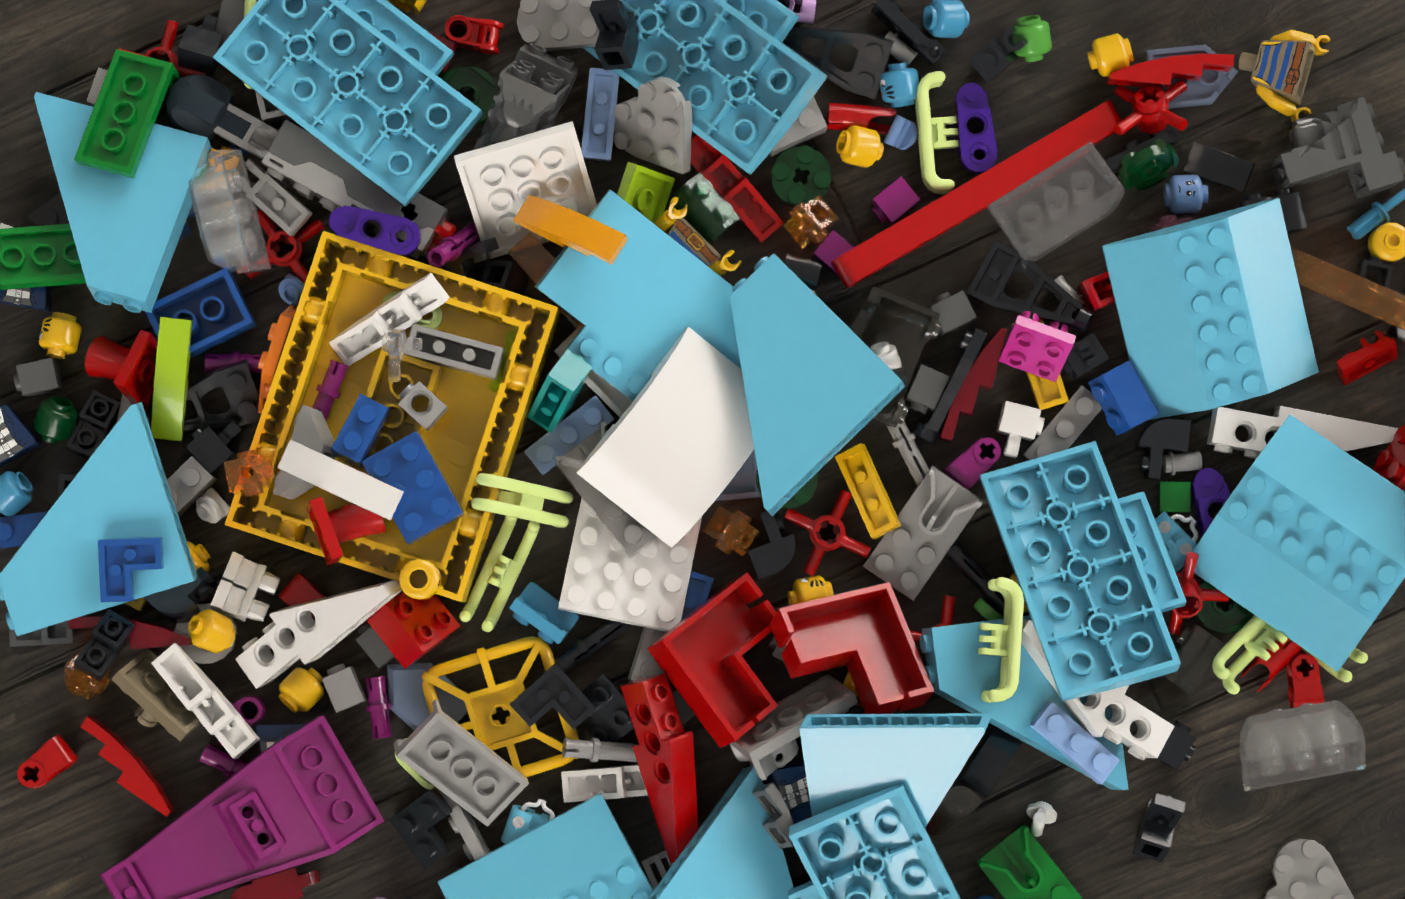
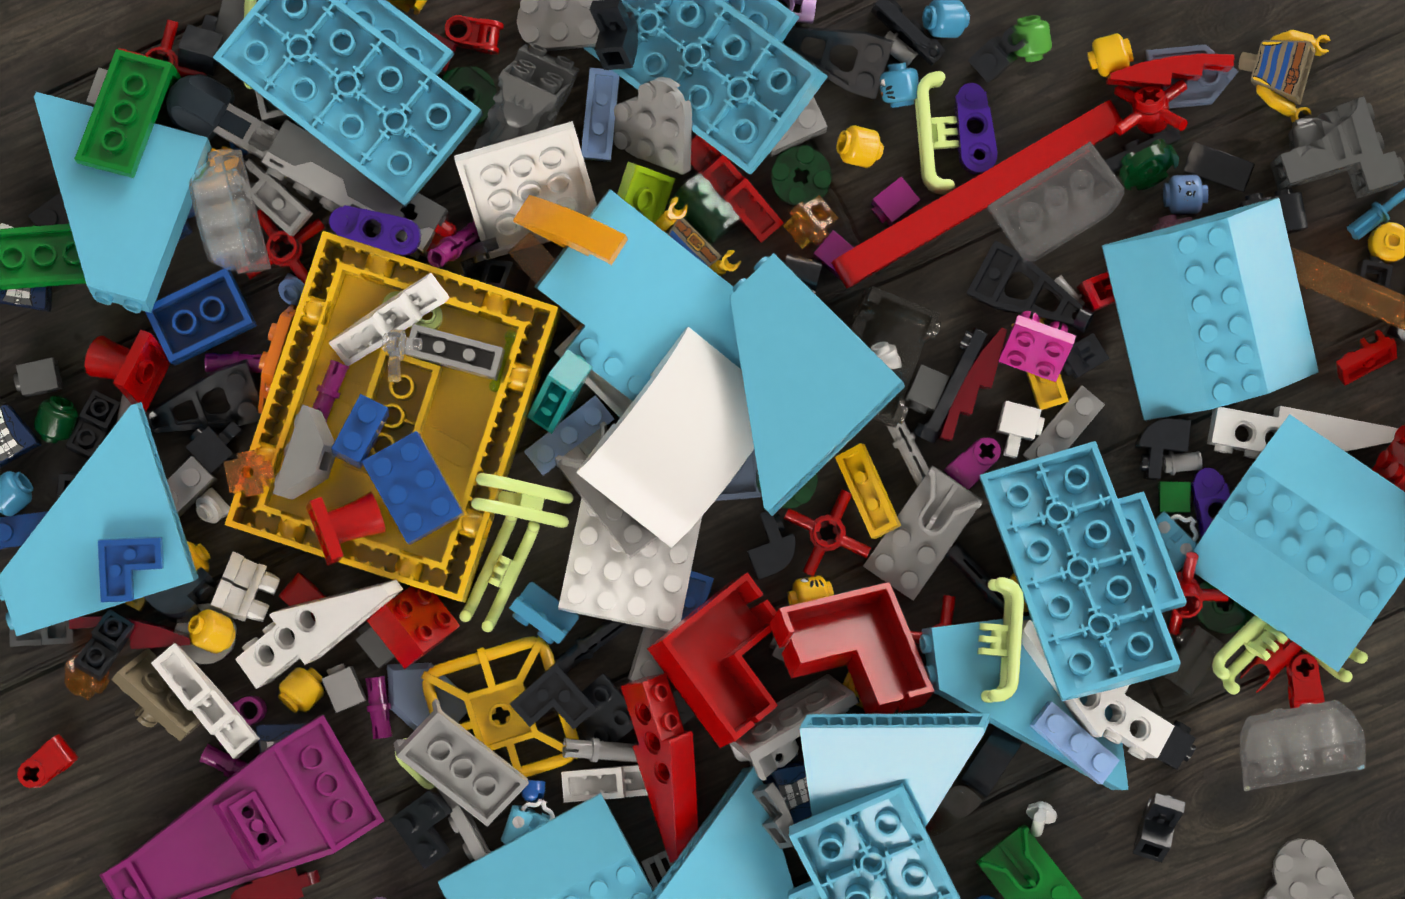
yellow head [39,312,82,359] -> none
red slope [80,716,175,817] -> none
lime slope [151,317,193,441] -> none
white slope [277,439,404,521] -> none
light grey brick [398,381,449,431] -> none
yellow head [399,559,441,600] -> none
clear orange brick [703,506,759,556] -> none
red piece [827,102,897,134] -> none
medium blue plate [884,115,917,150] -> none
dark grey brick [927,290,977,336] -> none
bright green tile [973,597,1003,621] -> none
blue brick [1088,360,1159,436] -> none
none -> blue hinge [521,780,545,803]

